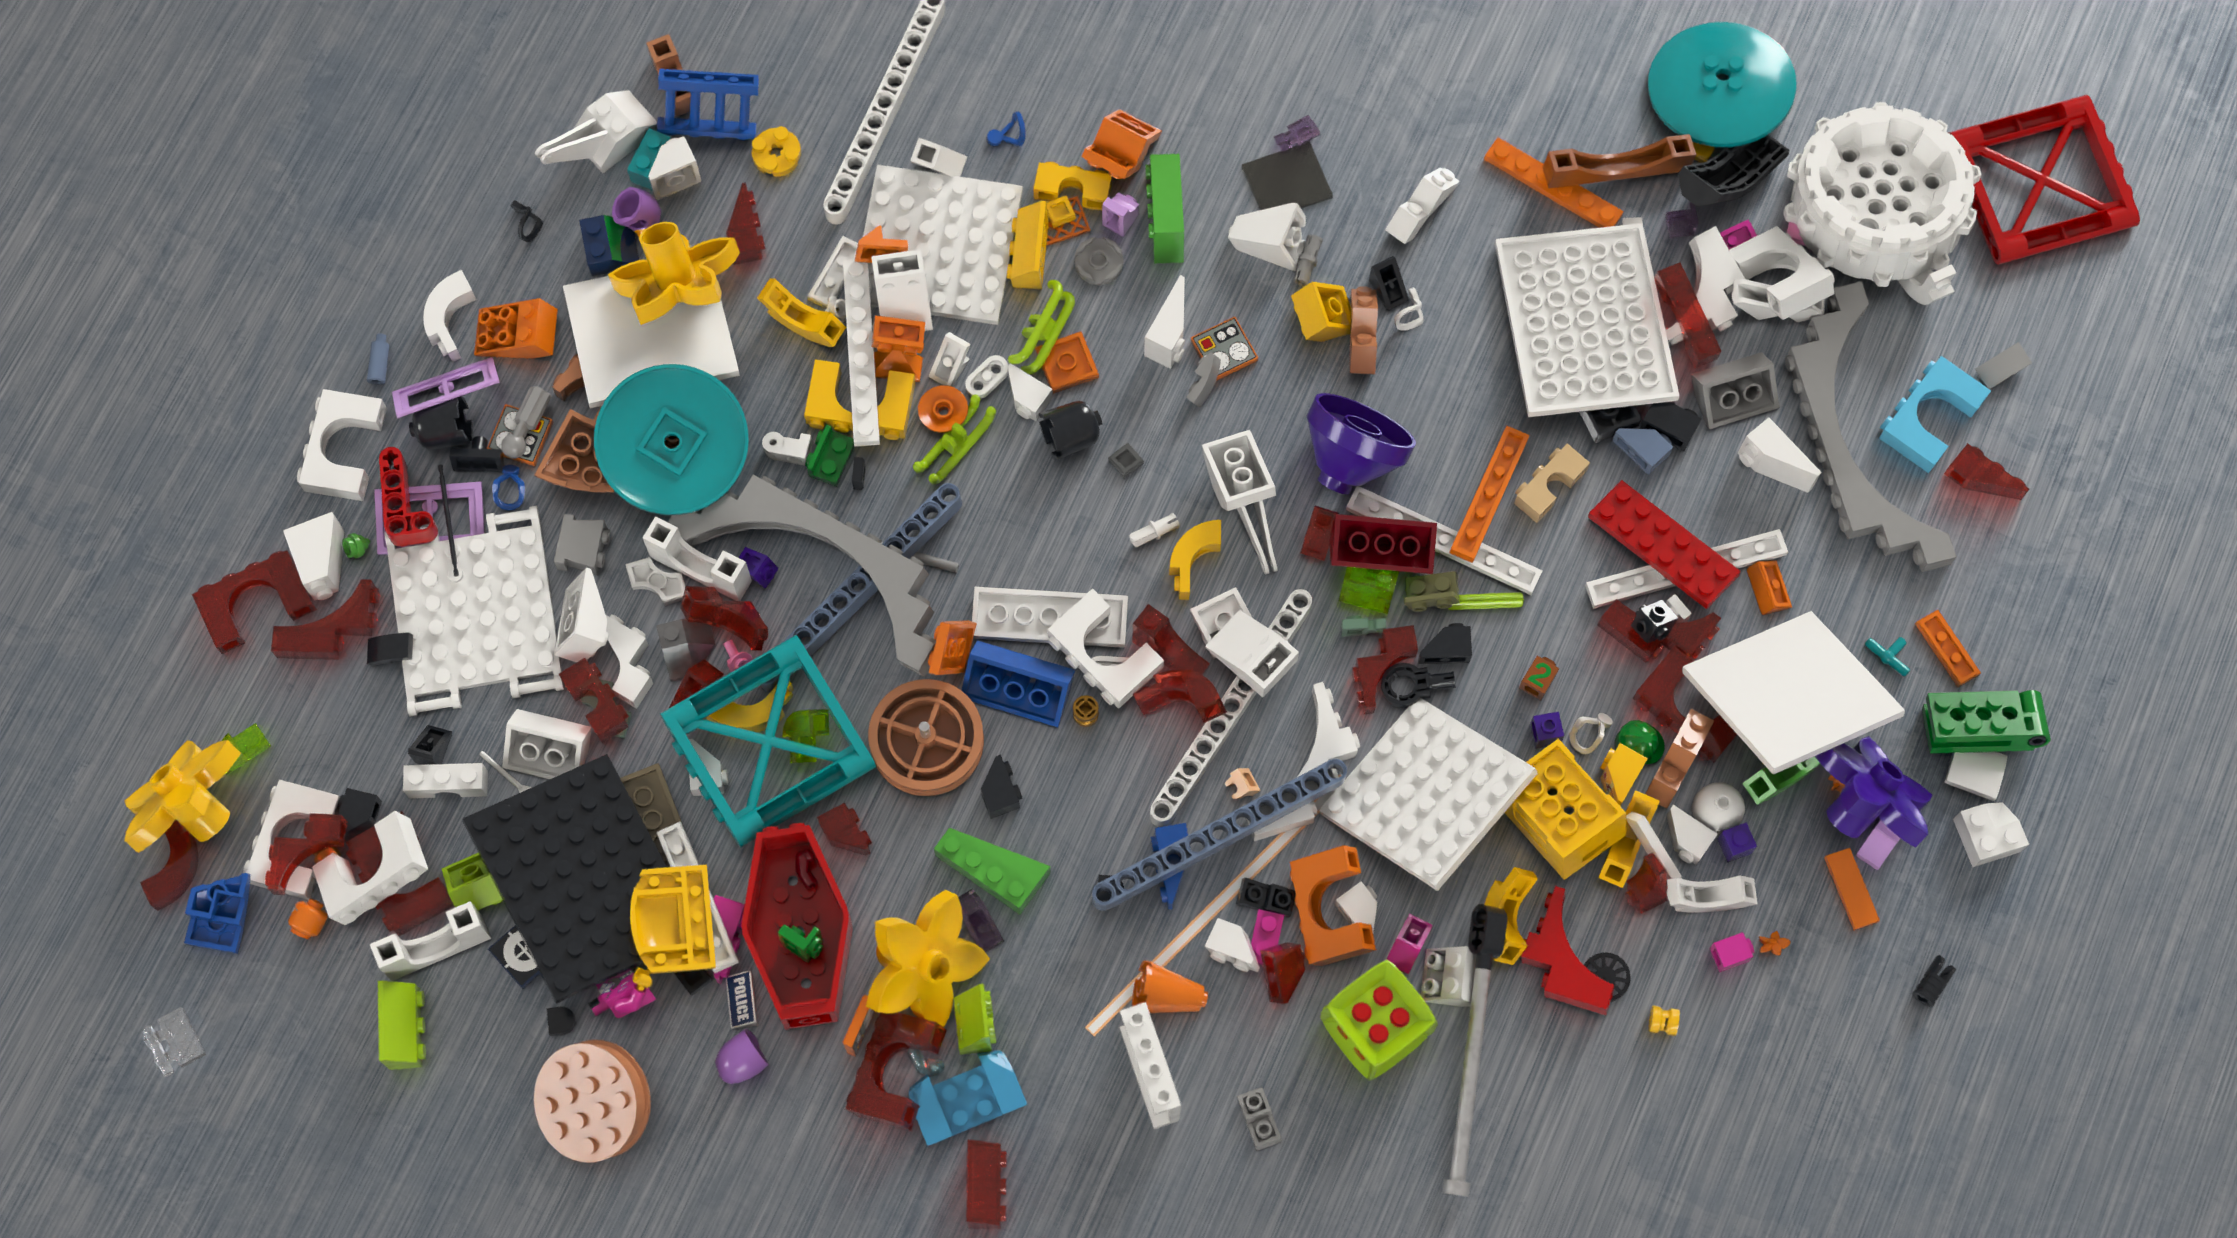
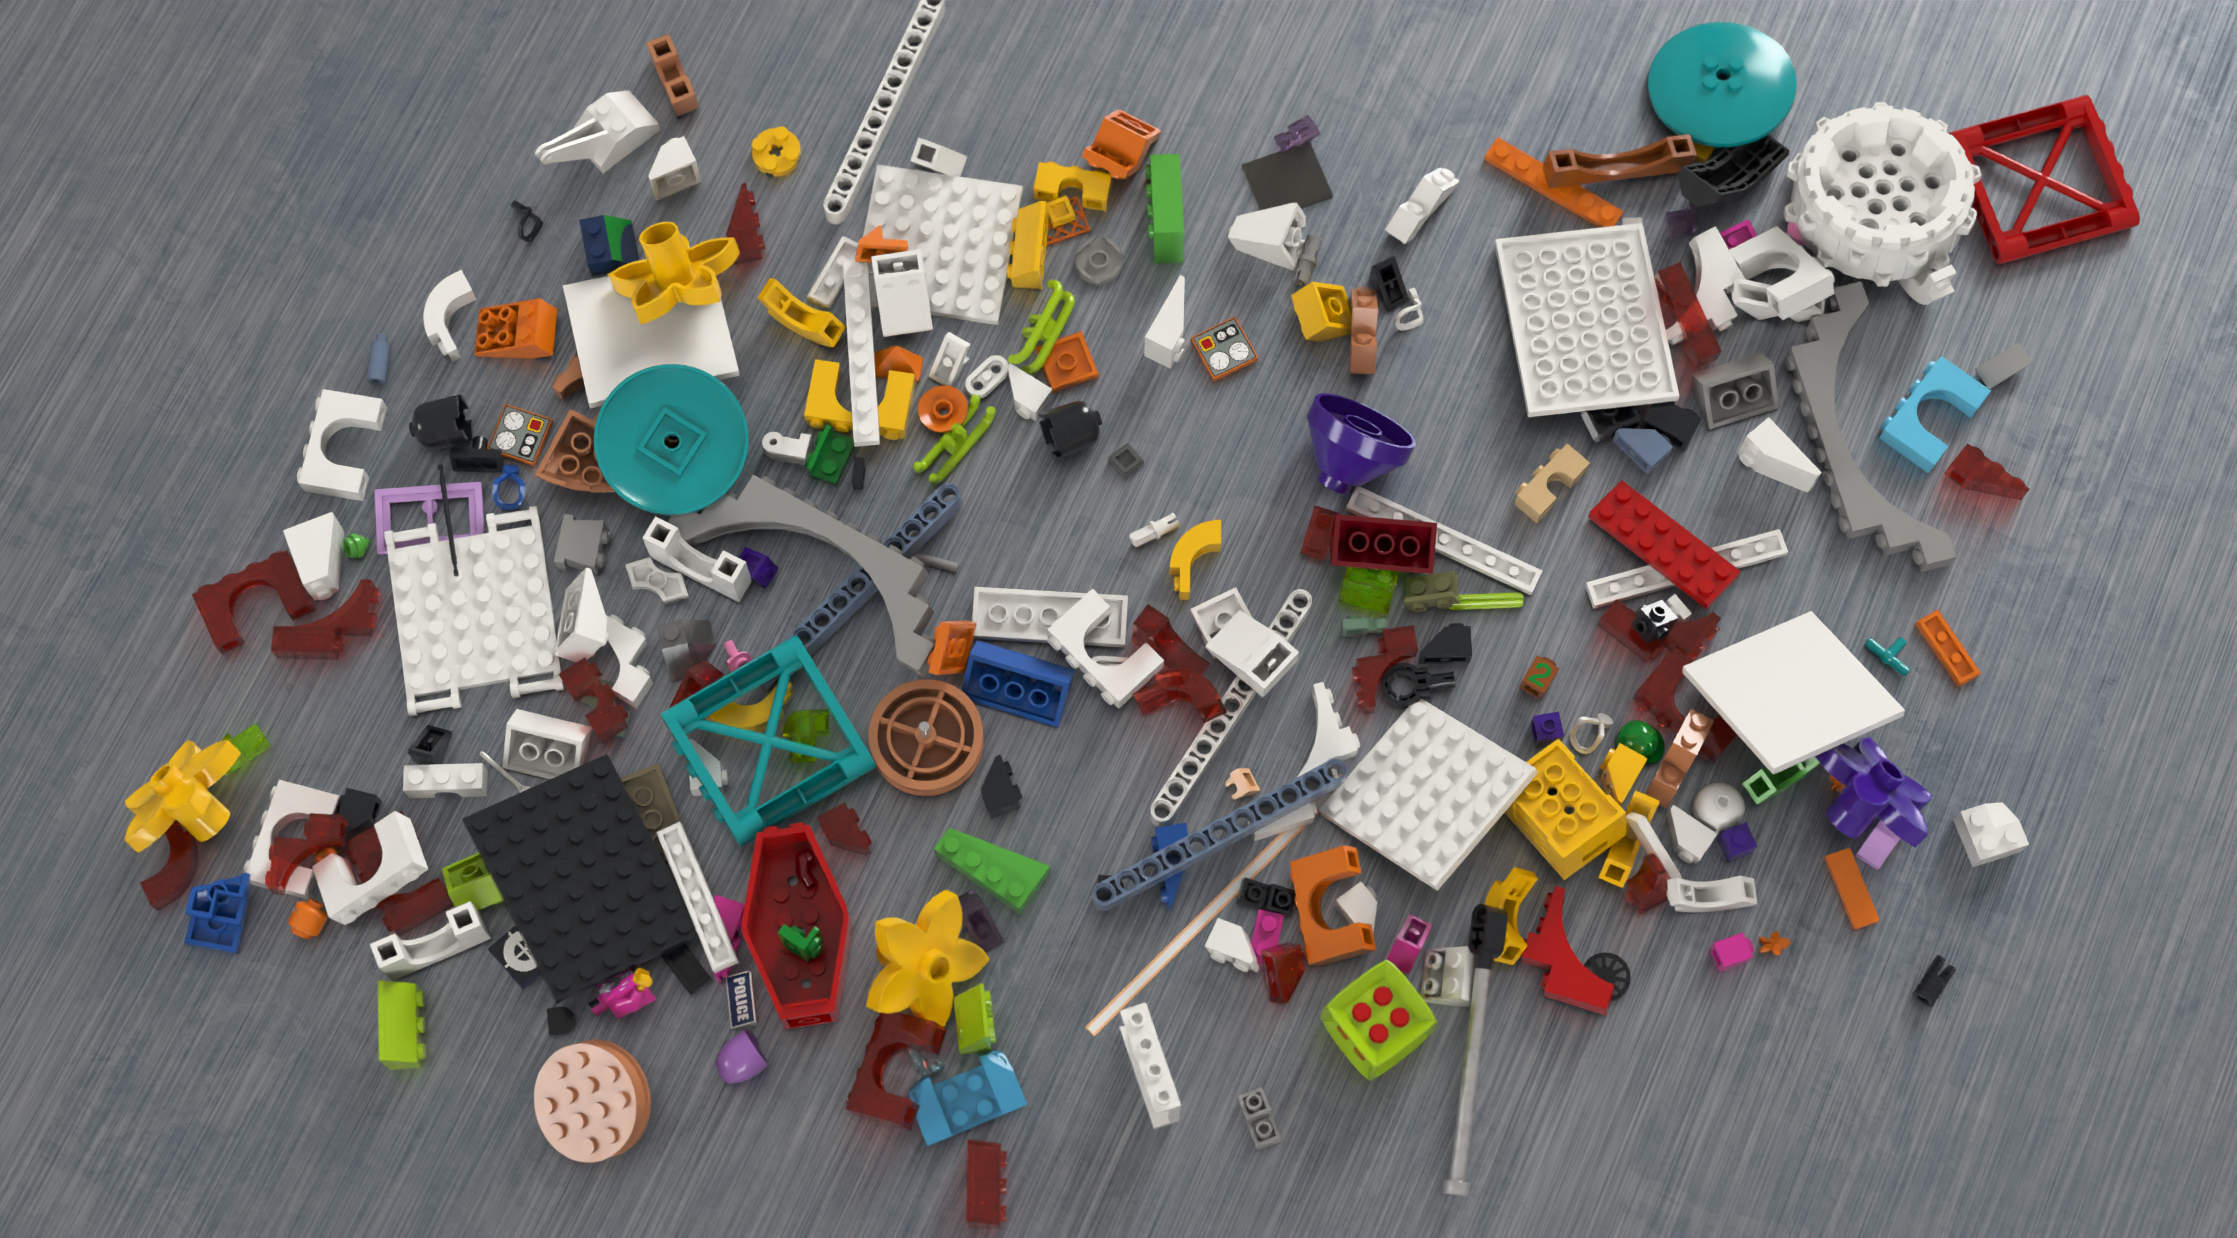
clear plate [142,1007,206,1076] -> none
black slope [367,632,413,665] -> none
red beam [379,447,438,546] -> none
lavender door [392,357,500,418] -> none
light grey piece [501,386,551,459] -> none
medium lavender piece [612,187,661,237] -> none
teal brick [627,128,671,191] -> none
yellow slope [630,864,716,974] -> none
blue fence [657,69,759,140] -> none
clear red arch [680,586,768,651] -> none
white plate [825,295,846,323] -> none
orange tile [843,995,875,1057] -> none
orange bracket [871,315,925,356] -> none
blue piece [987,111,1026,146] -> none
pearl gold wheel [1073,695,1099,727] -> none
lavender arch [1102,192,1139,237] -> none
orange cone [1132,960,1208,1013] -> none
light grey slope [1186,352,1221,408] -> none
white slope [1202,430,1278,575] -> none
orange plate [1449,425,1530,563] -> none
yellow wheel [1648,1005,1680,1036] -> none
orange slope [1747,560,1792,615] -> none
green hinge [1922,690,2051,753] -> none
white slope [1944,752,2008,801] -> none

